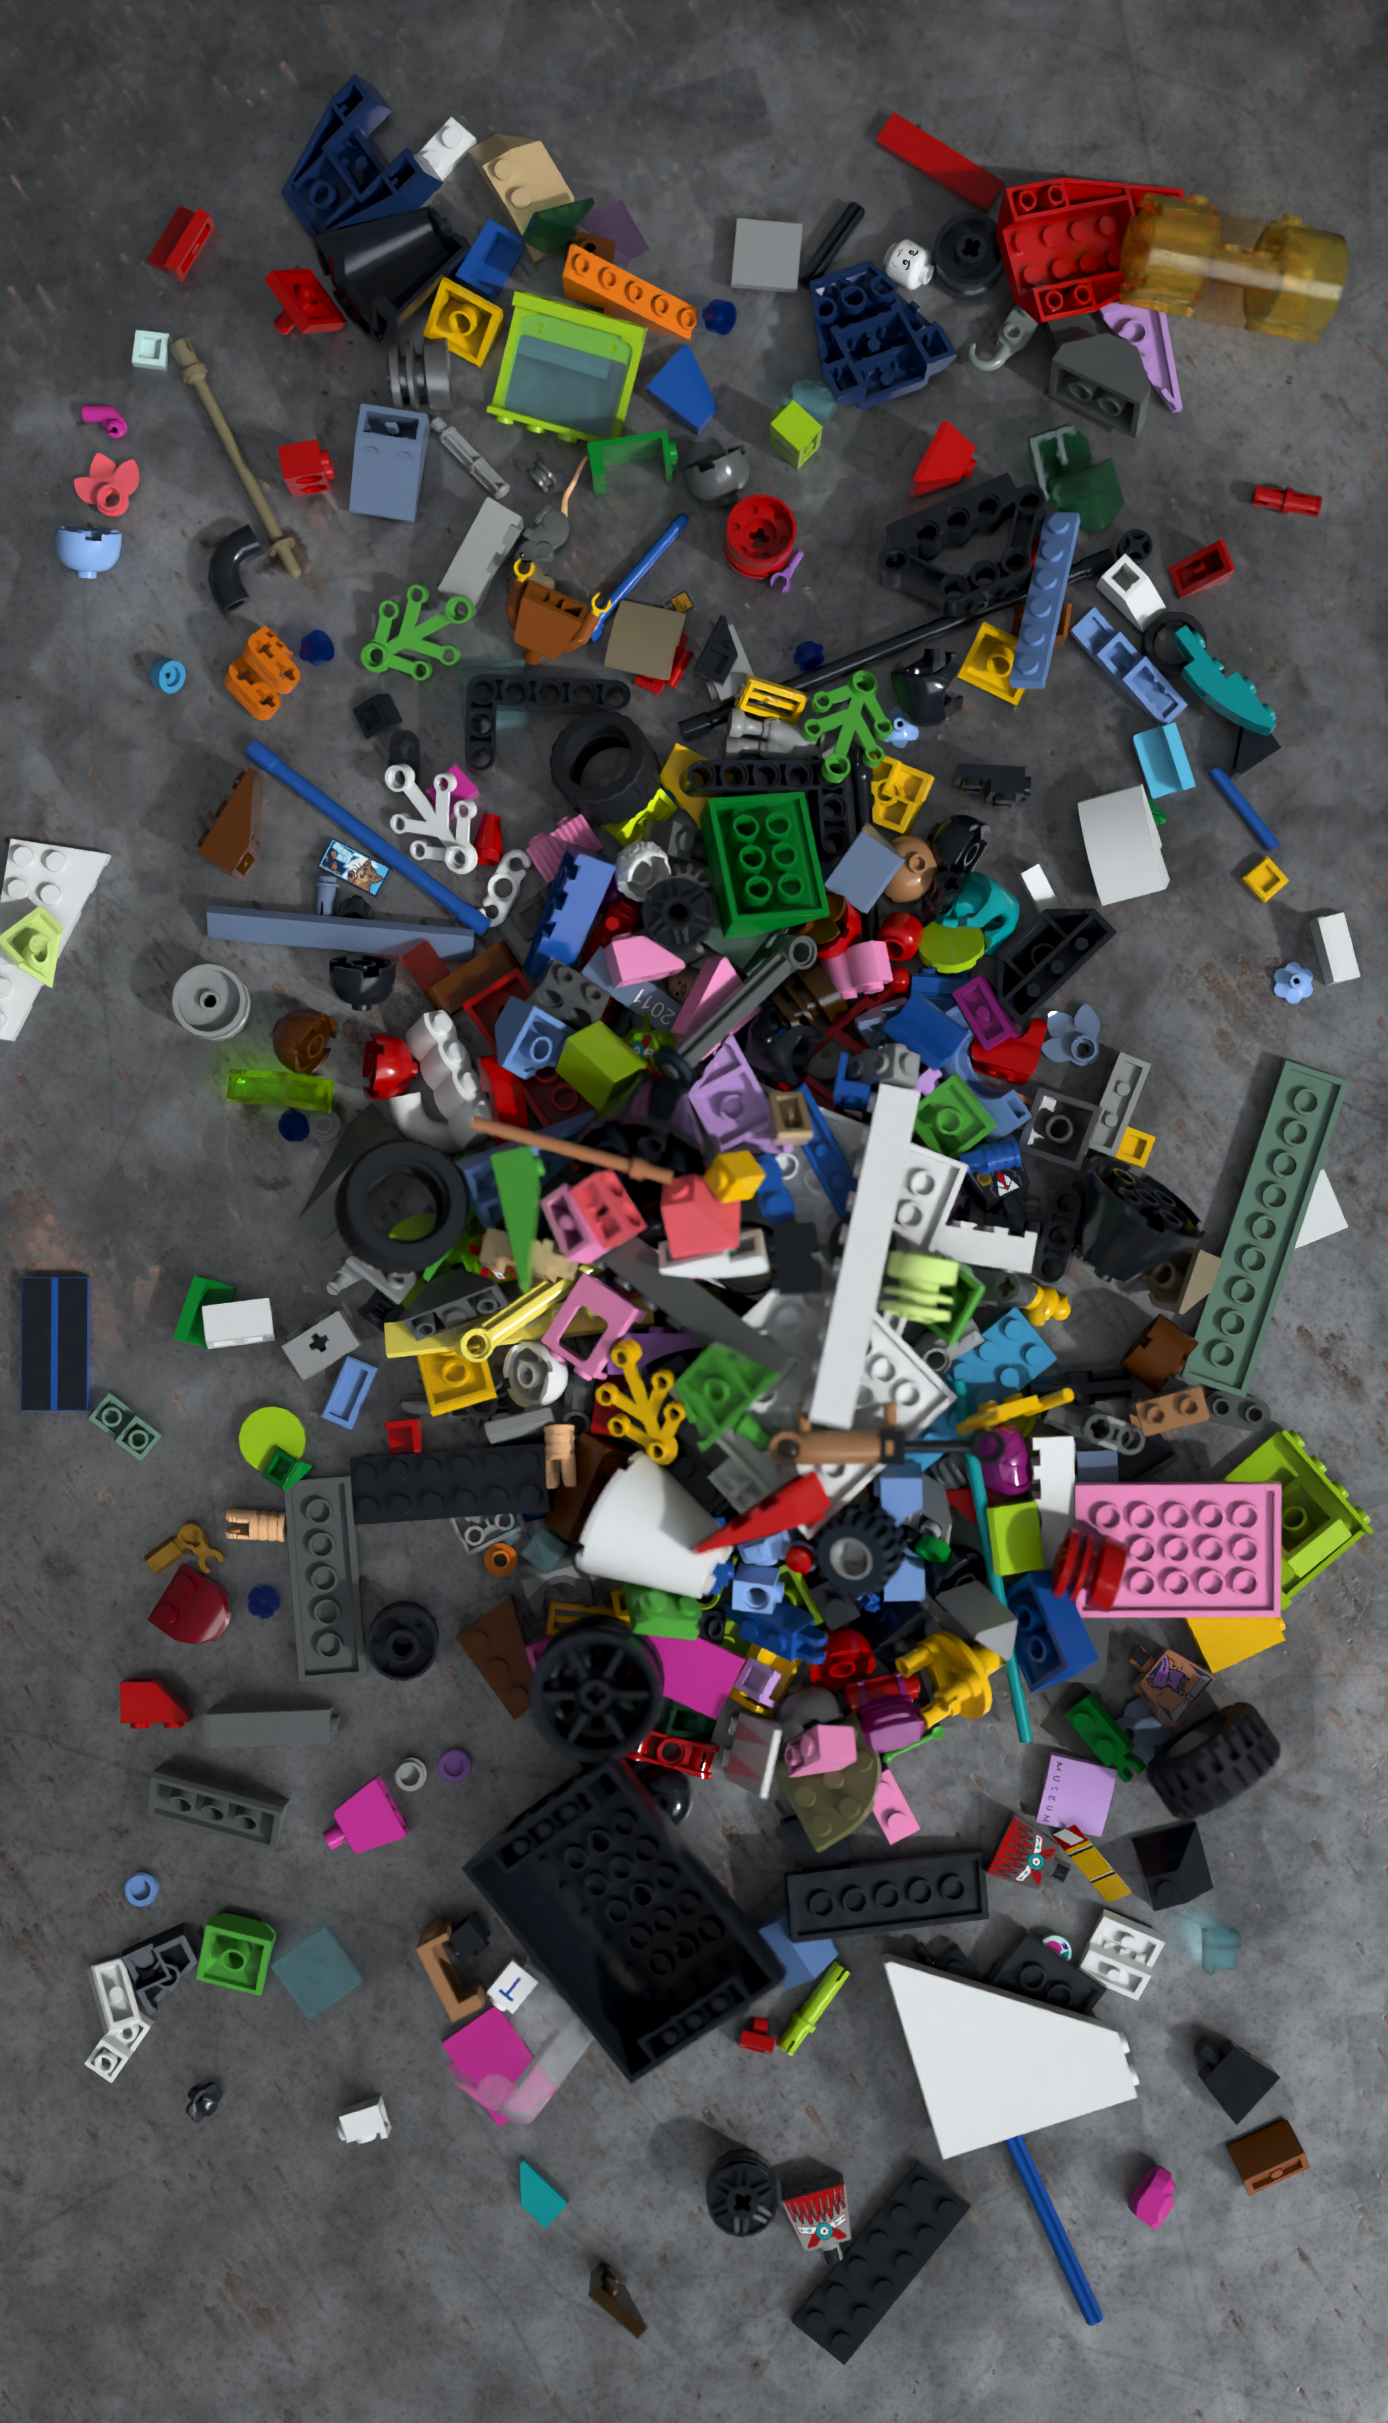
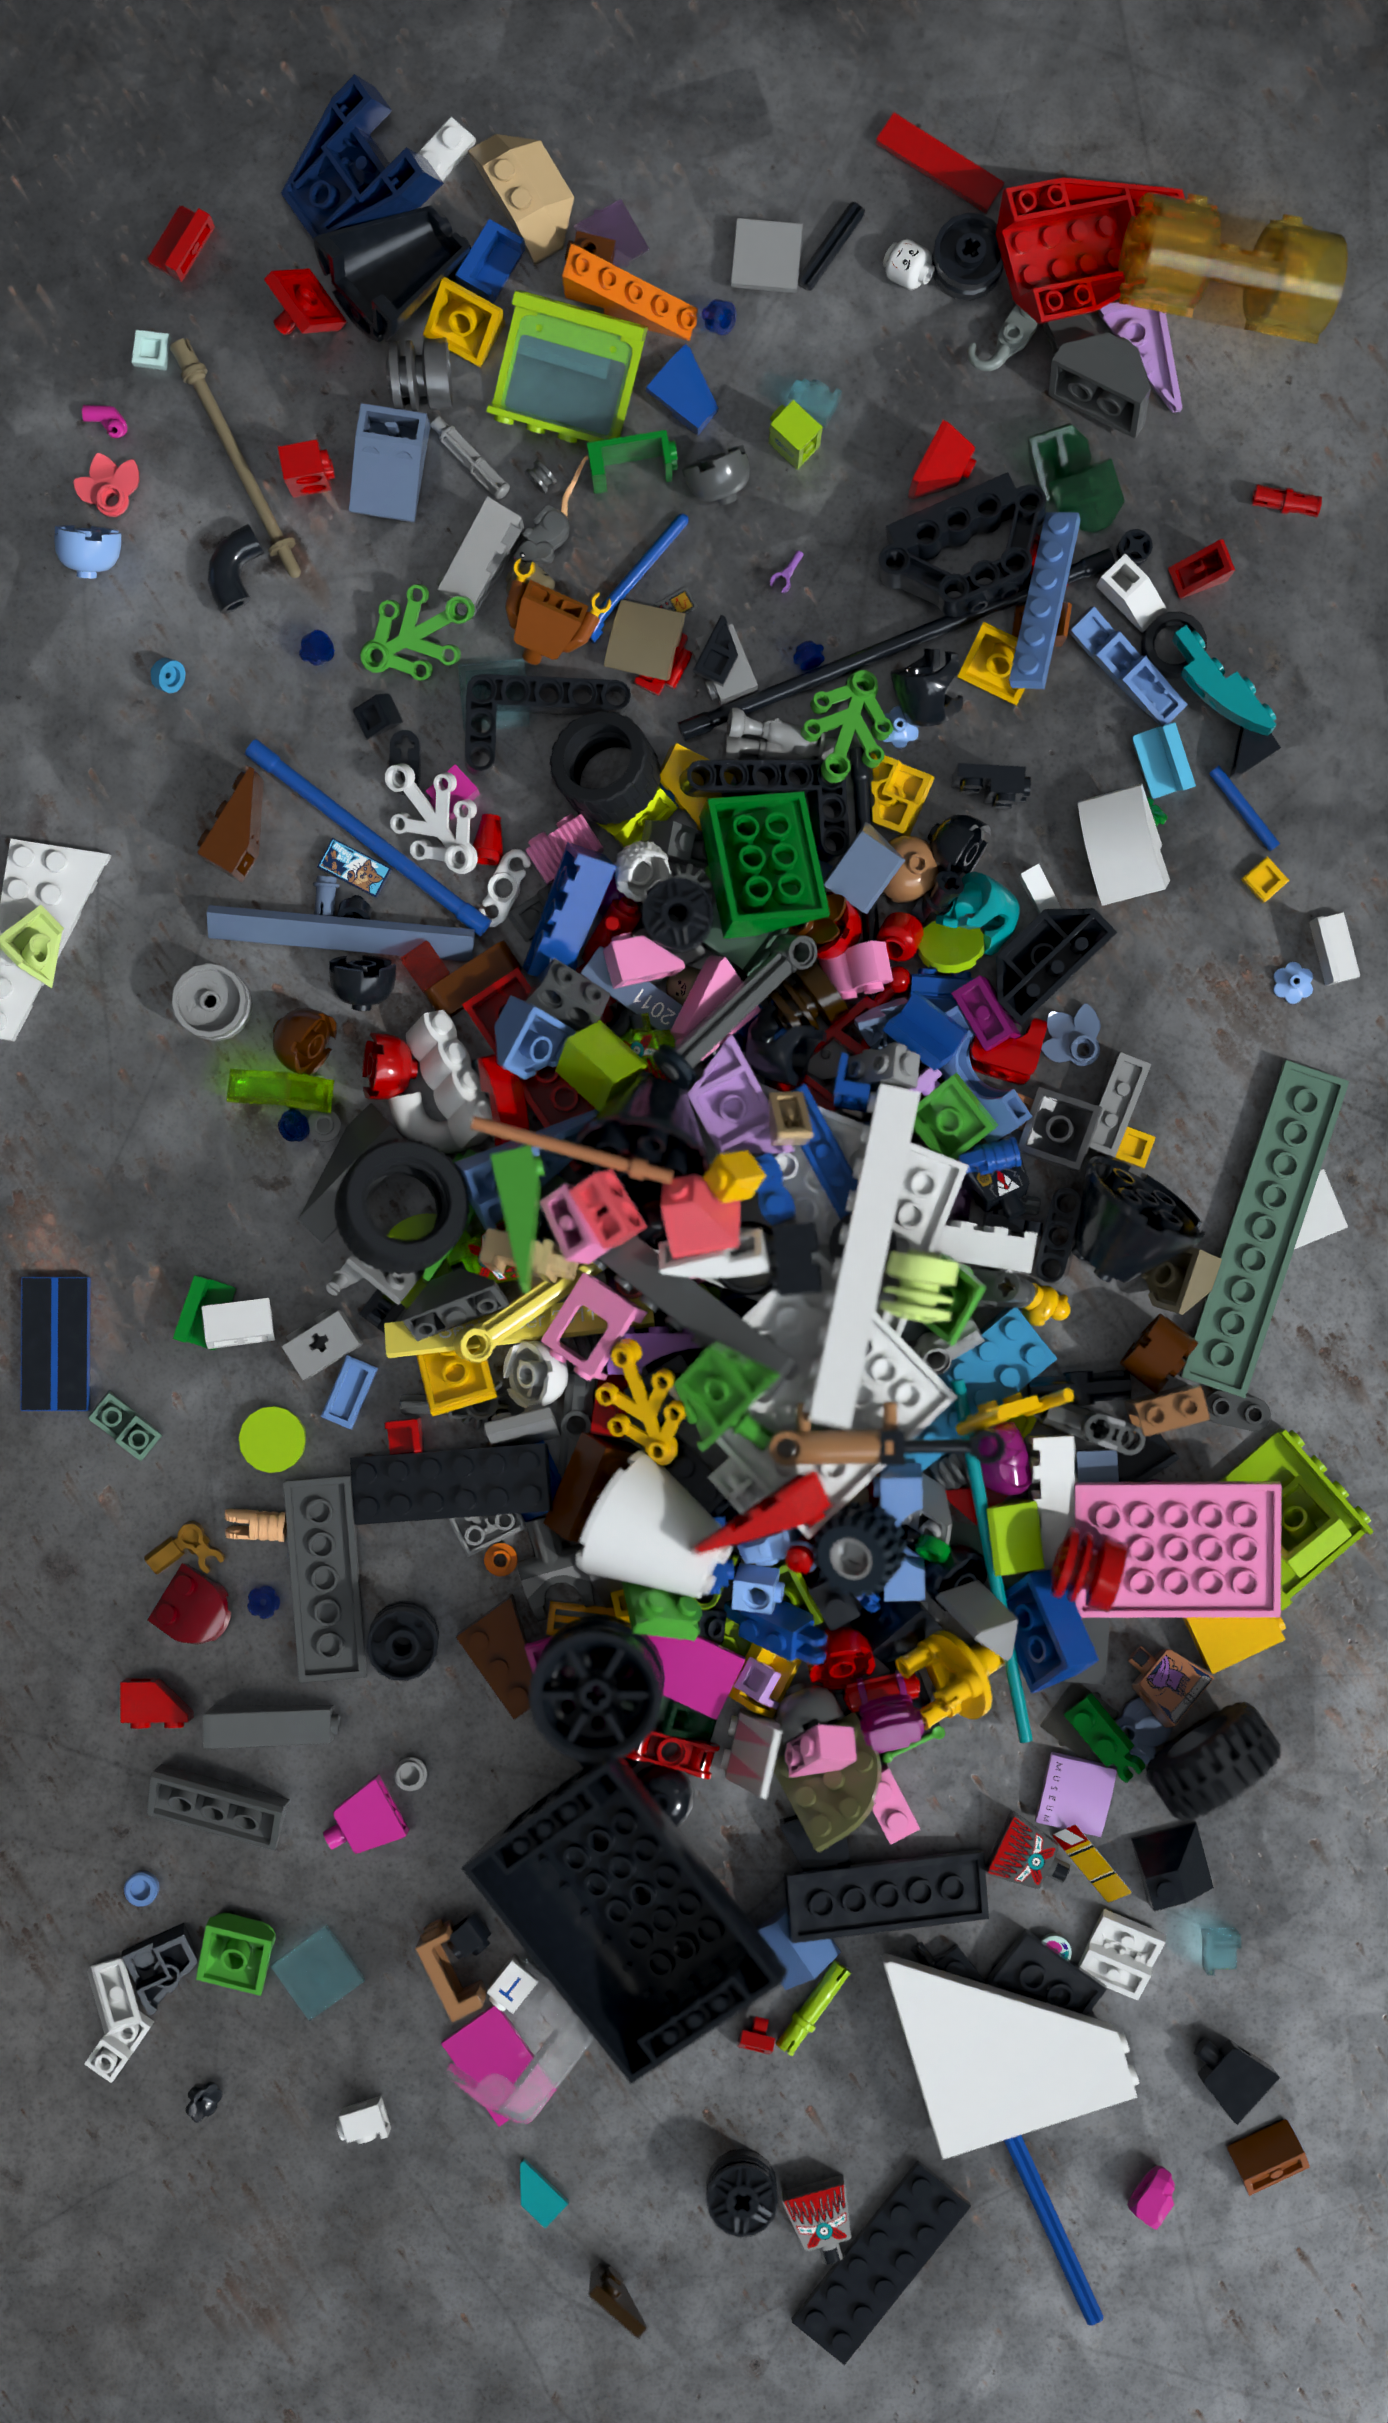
orange piece [223,625,301,721] -> none
green slope [261,1446,312,1492] -> none
medium lavender tile [438,1748,472,1783] -> none
clear light blue tile [521,1526,568,1575] -> none
clear green slope [522,197,595,255] -> none
light nougat hinge [544,1425,577,1489] -> none
red wheel [723,494,797,580] -> none
yellow tile [734,674,809,724] -> none
dark blue wedge [809,260,957,410] -> none

